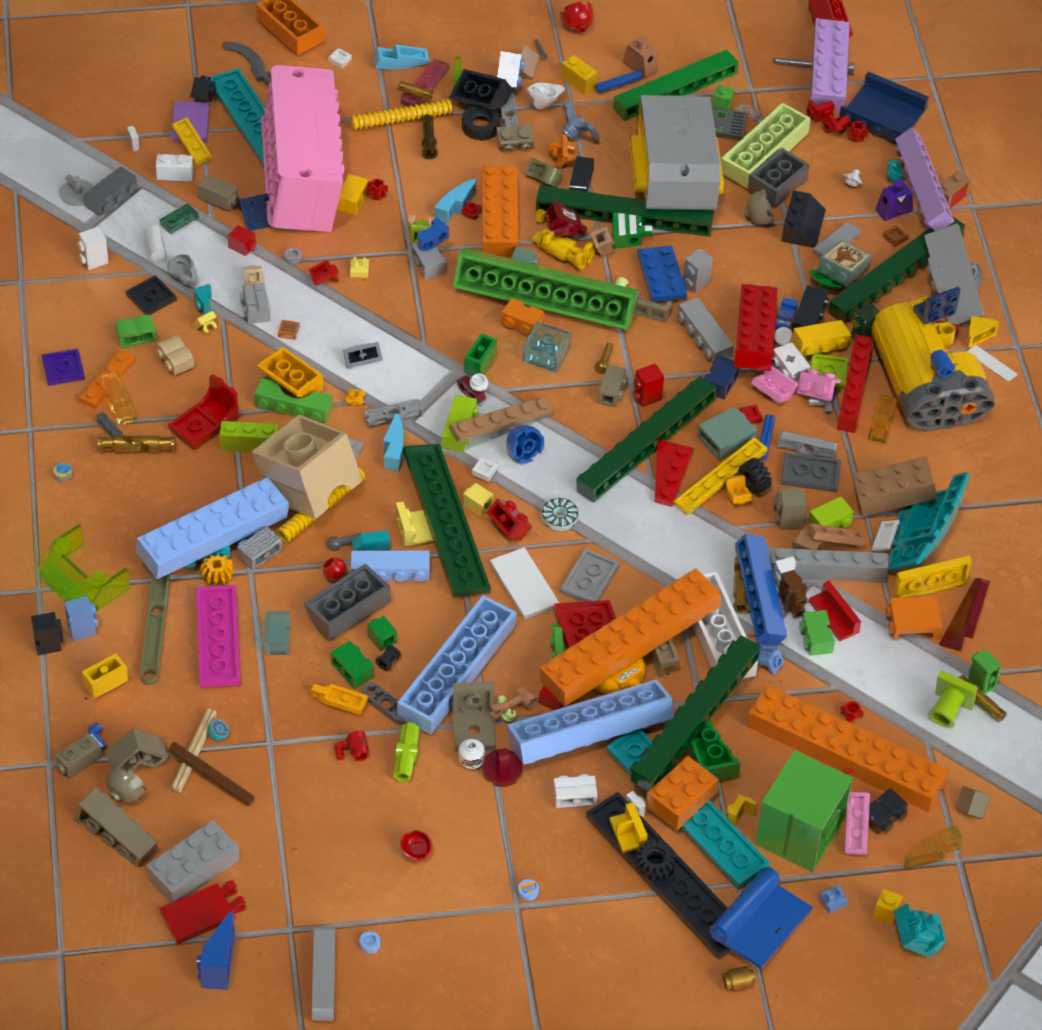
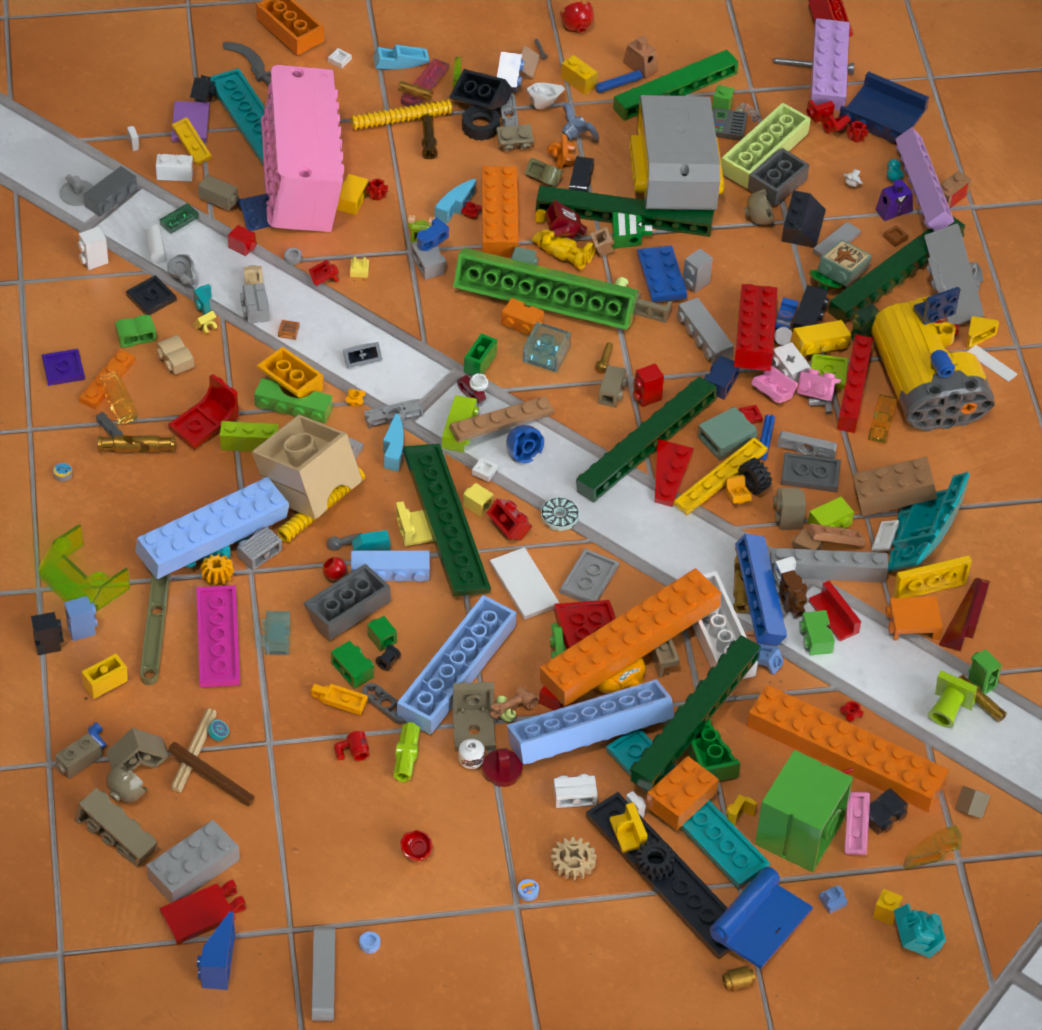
none -> tan gear [551,837,597,880]

